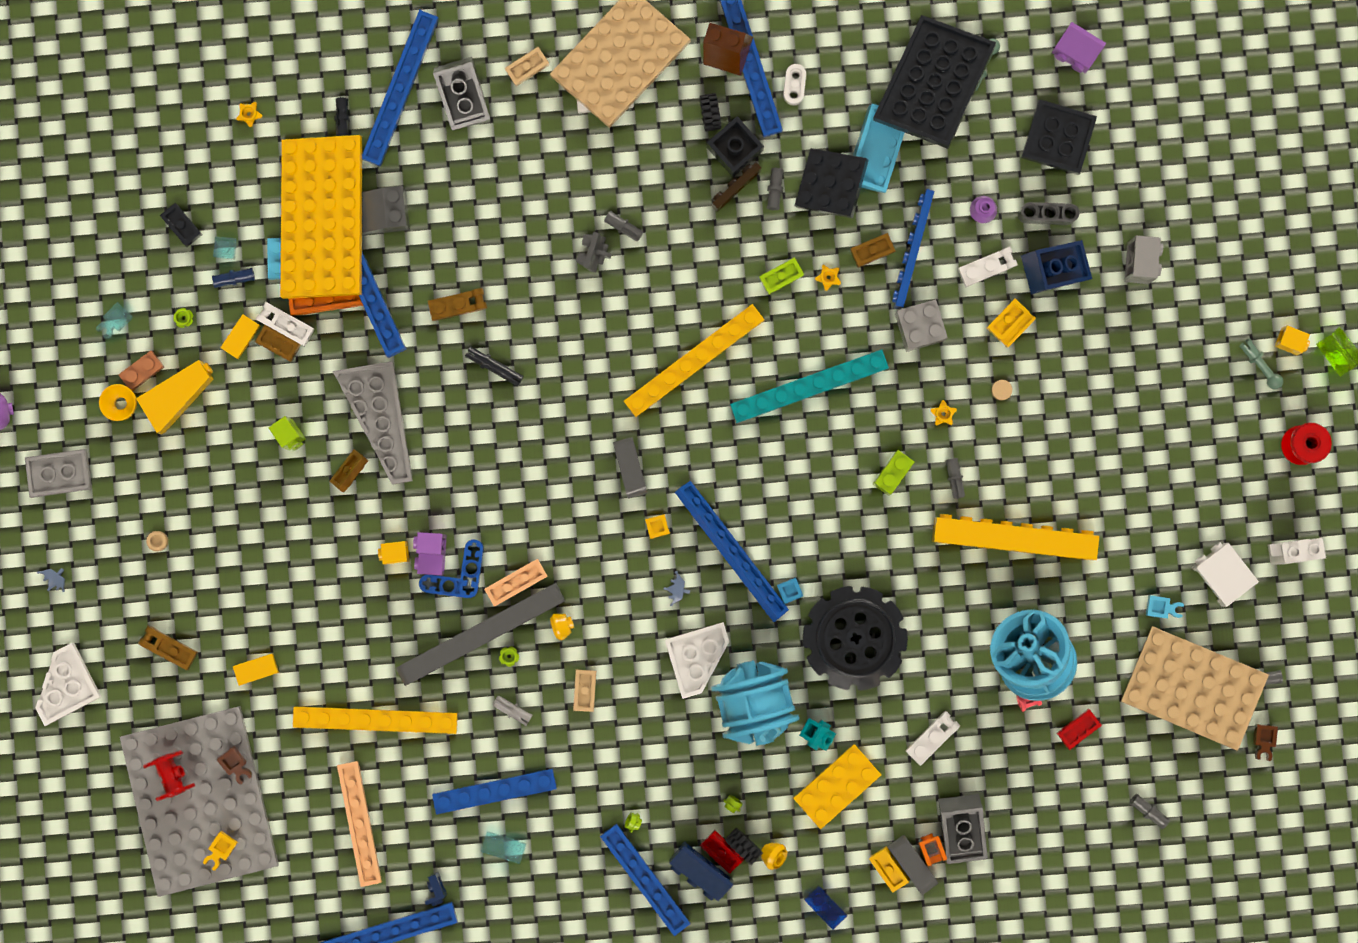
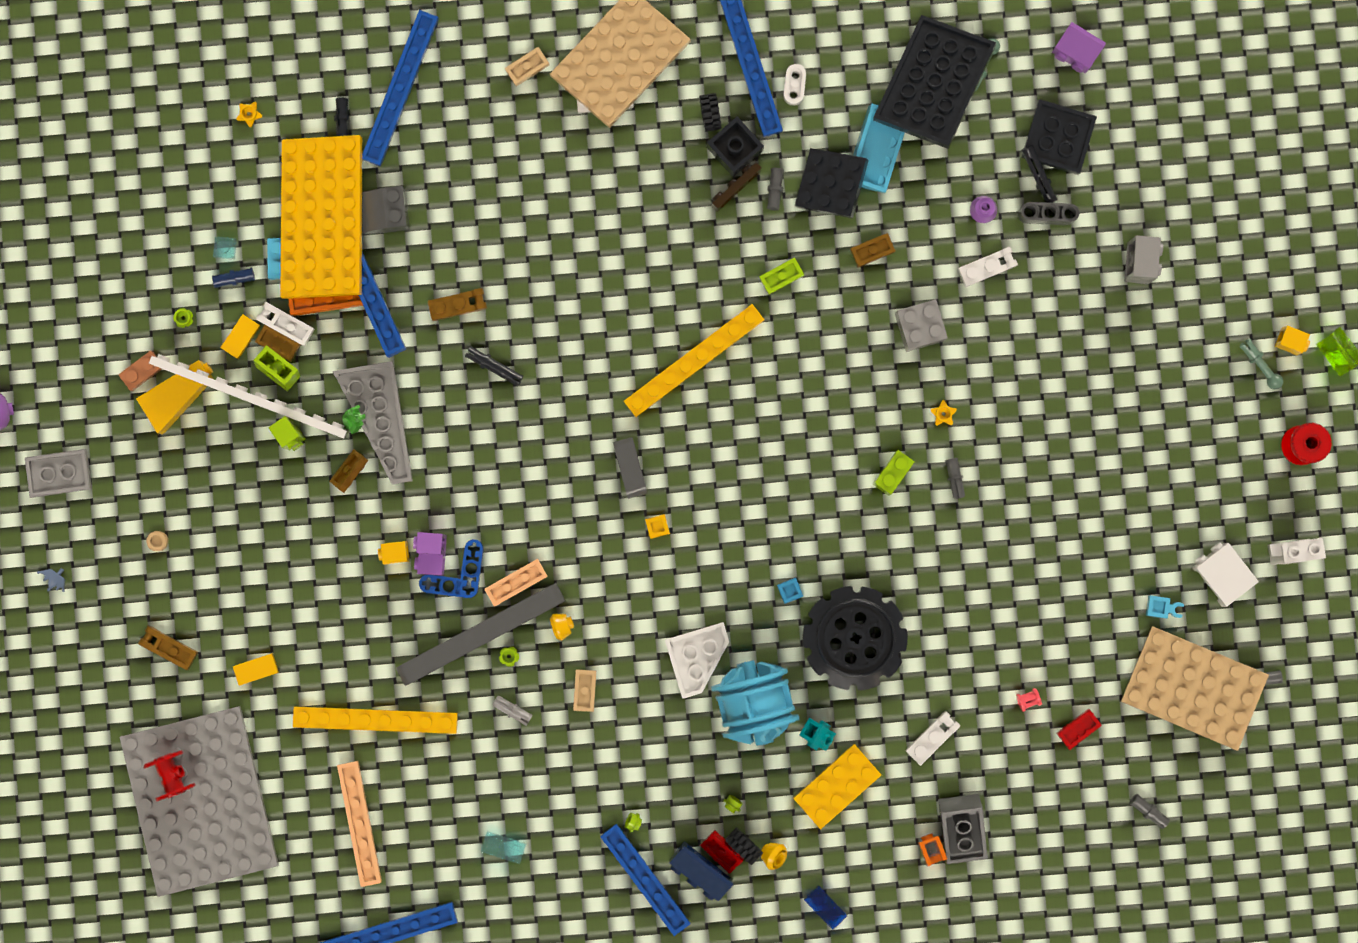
white plate [35,643,102,726] -> none
clear light blue plate [96,302,133,339] -> none
yellow piece [99,384,137,421] -> none
black plate [160,203,203,247] -> none
yellow plate [203,831,238,871] -> none
reddish brown plate [217,746,252,785] -> none
dark blue bracket [424,872,447,906] -> none
blue plate [432,768,557,815] -> none
dark grey slope [433,57,490,131] -> none
dark grey hips [576,232,612,273] -> none
dark grey axle [604,211,643,241] -> none
sand blue piece [663,571,690,606] -> none
blue plate [675,481,789,622] -> none
reddish brown slope [703,22,753,76] -> none
teal plate [730,349,889,423] -> none
yellow plate [815,265,841,291] -> none
yellow plate [869,846,910,892] -> none
dark grey beam [887,835,939,895] -> none
blue plate [892,189,934,310] -> none
yellow brick [932,514,1099,560] -> none
yellow plate [986,298,1036,348] -> none
medium azure wheel [990,610,1077,701] -> none
tan tile [991,380,1012,401] -> none
dark blue slope [1021,240,1092,295] -> none
reddish brown plate [1253,724,1278,761] -> none
none -> white plate [149,354,347,439]
none -> lime brick [253,345,300,392]
none -> bright green plate [342,405,366,434]
none -> black pin [1021,144,1058,203]

